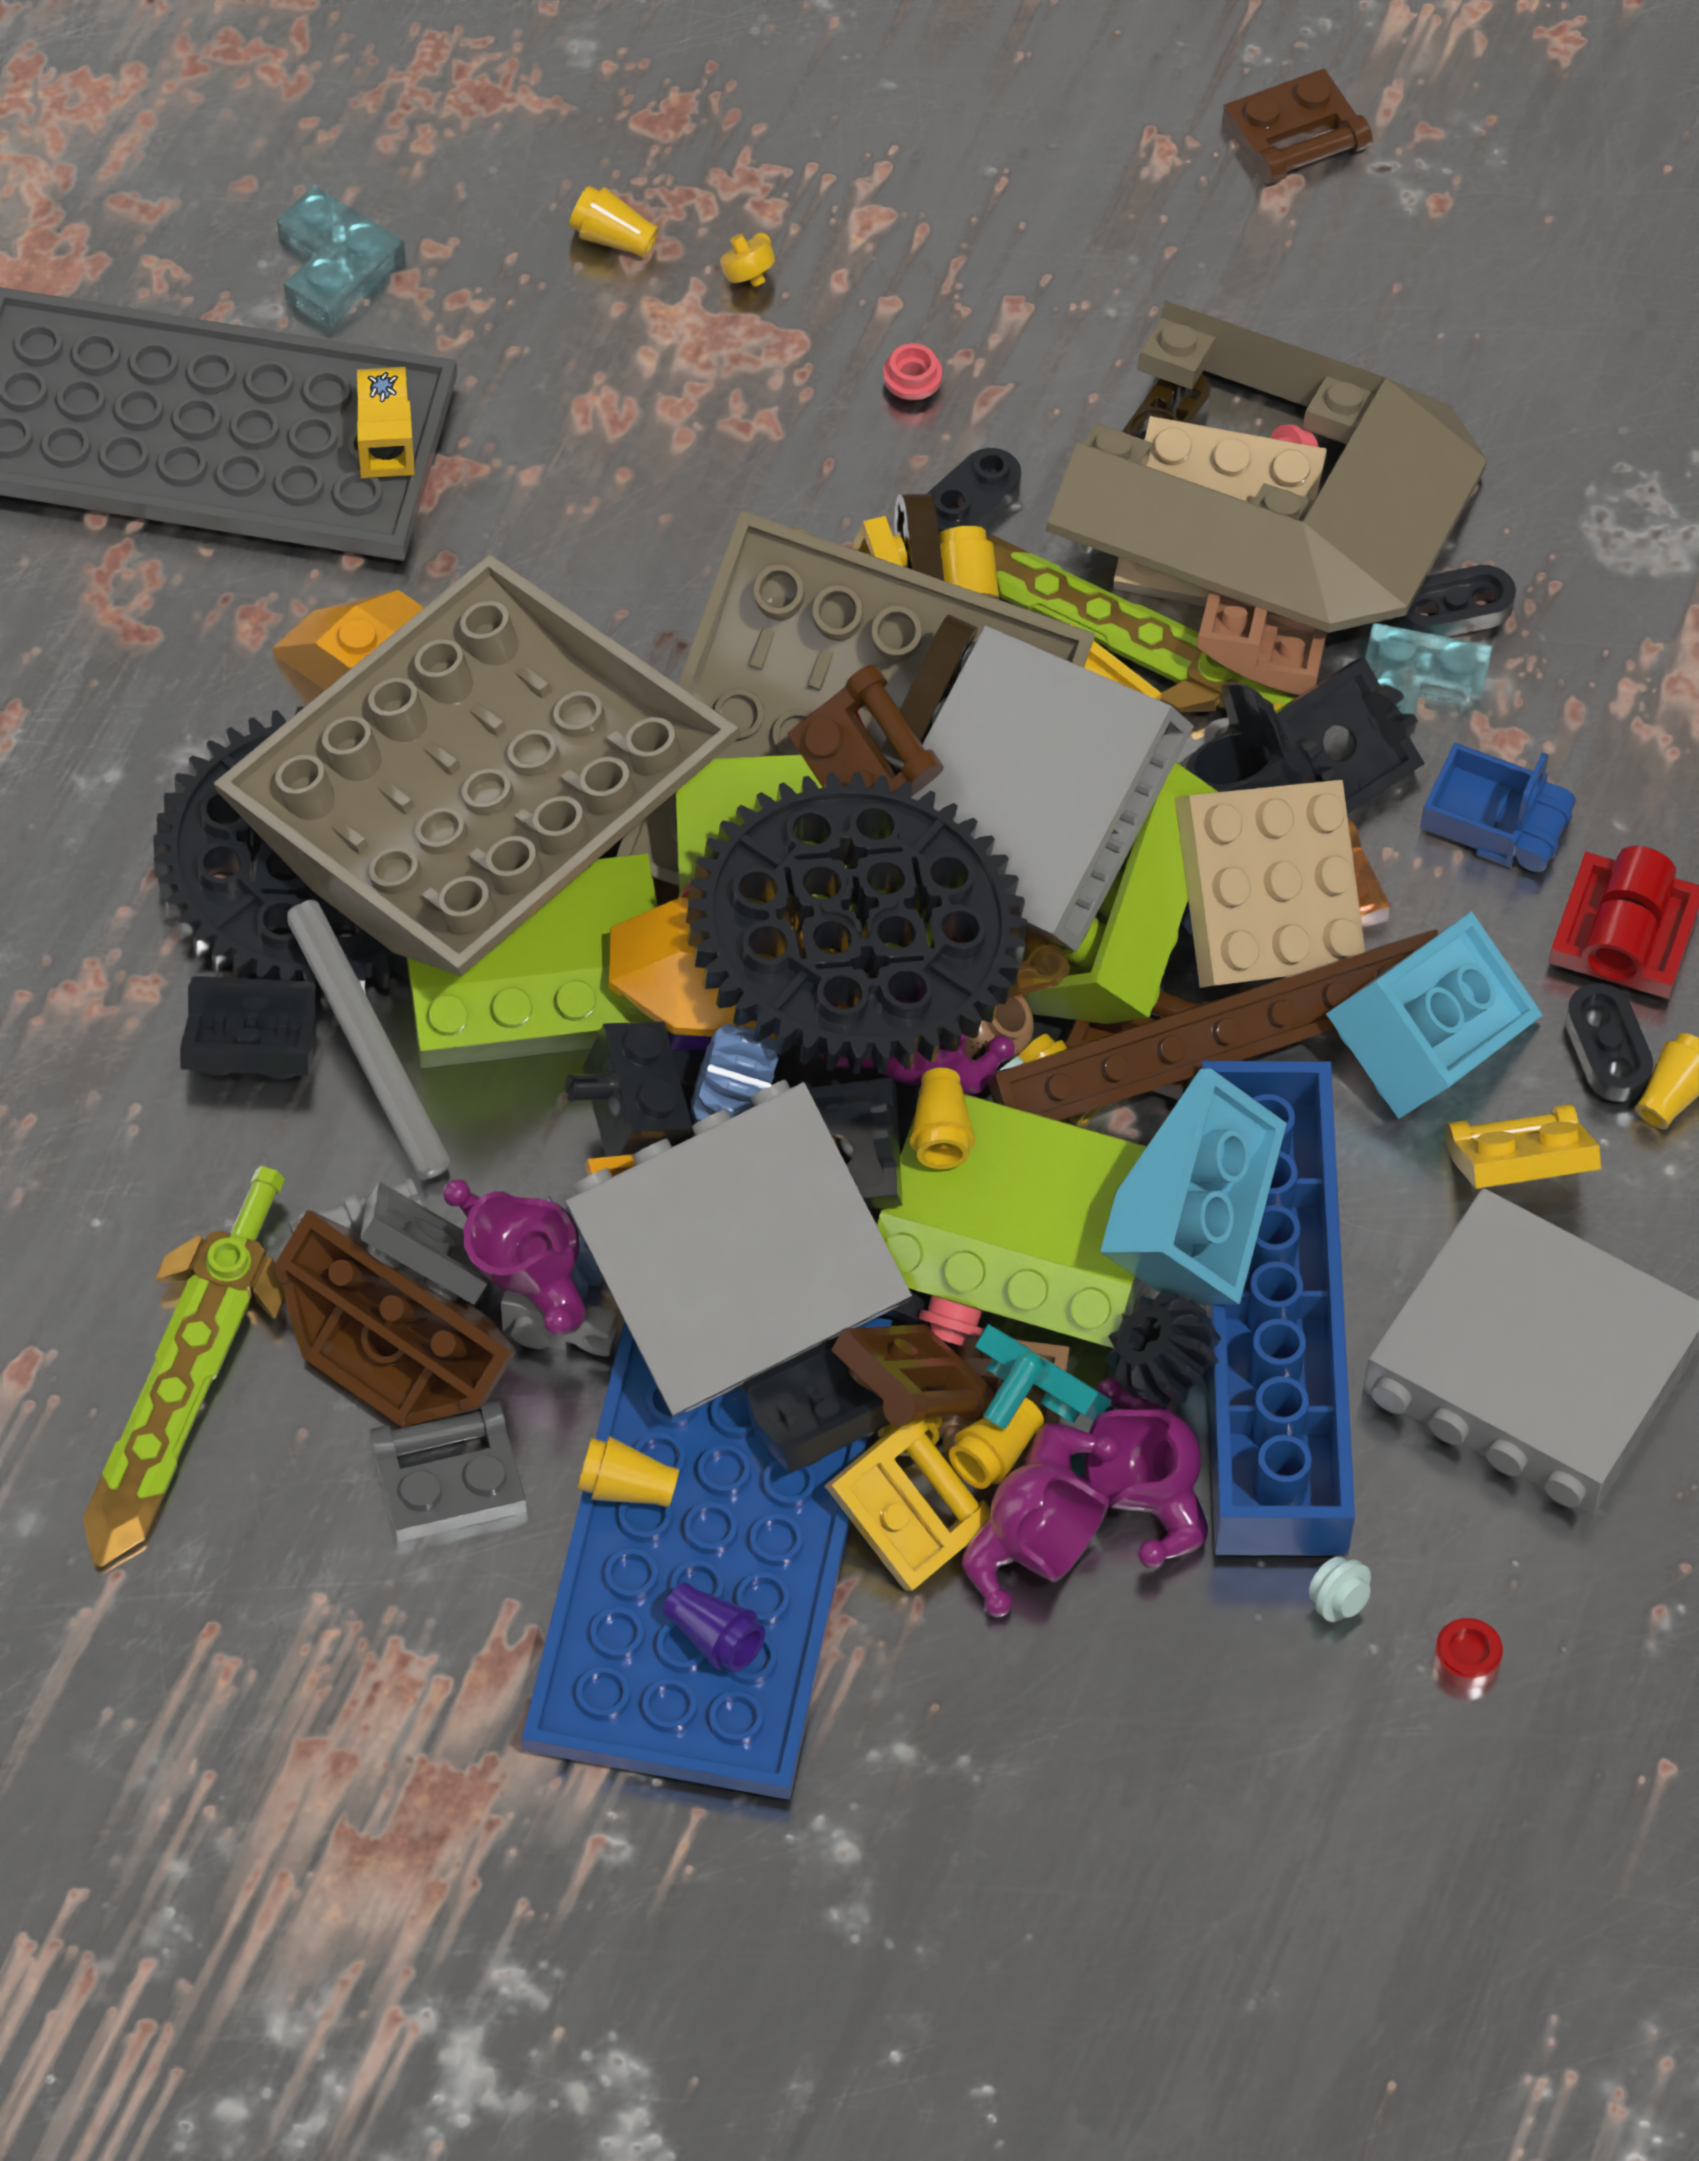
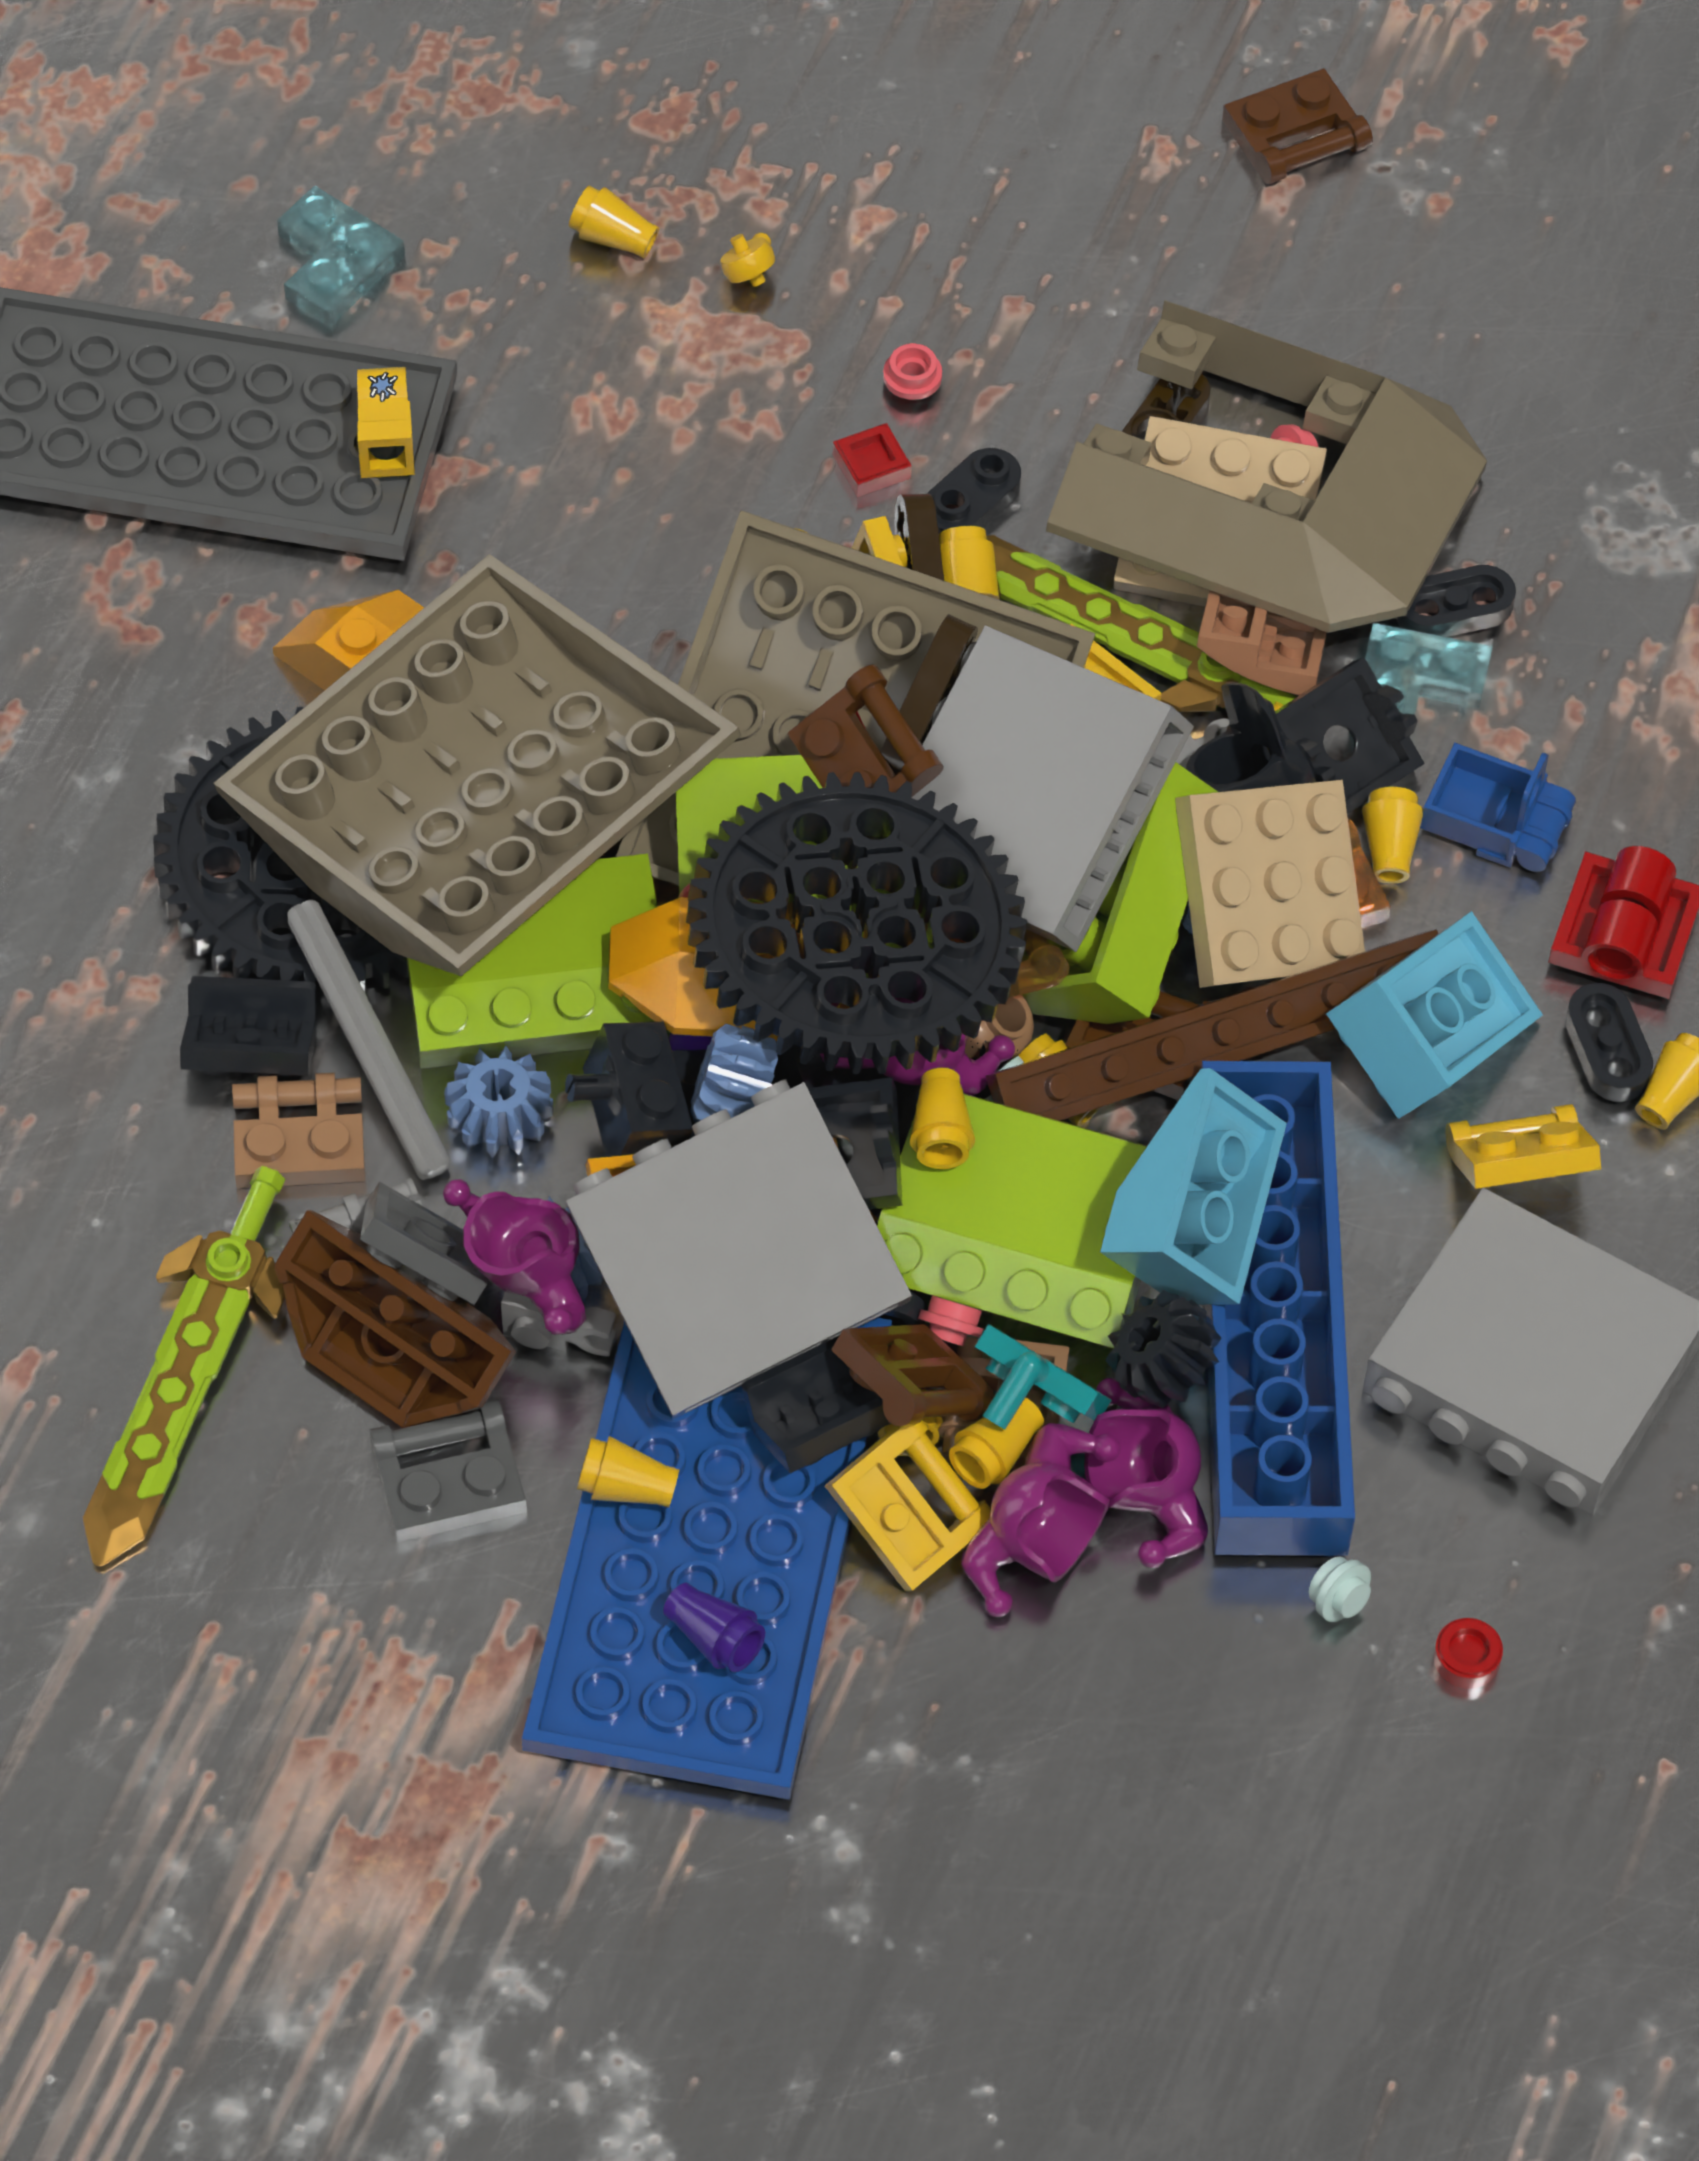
none -> medium nougat plate [232,1072,365,1189]
none -> medium blue gear [444,1046,554,1158]
none -> red tile [832,423,912,498]
none -> yellow cone [1362,787,1423,884]

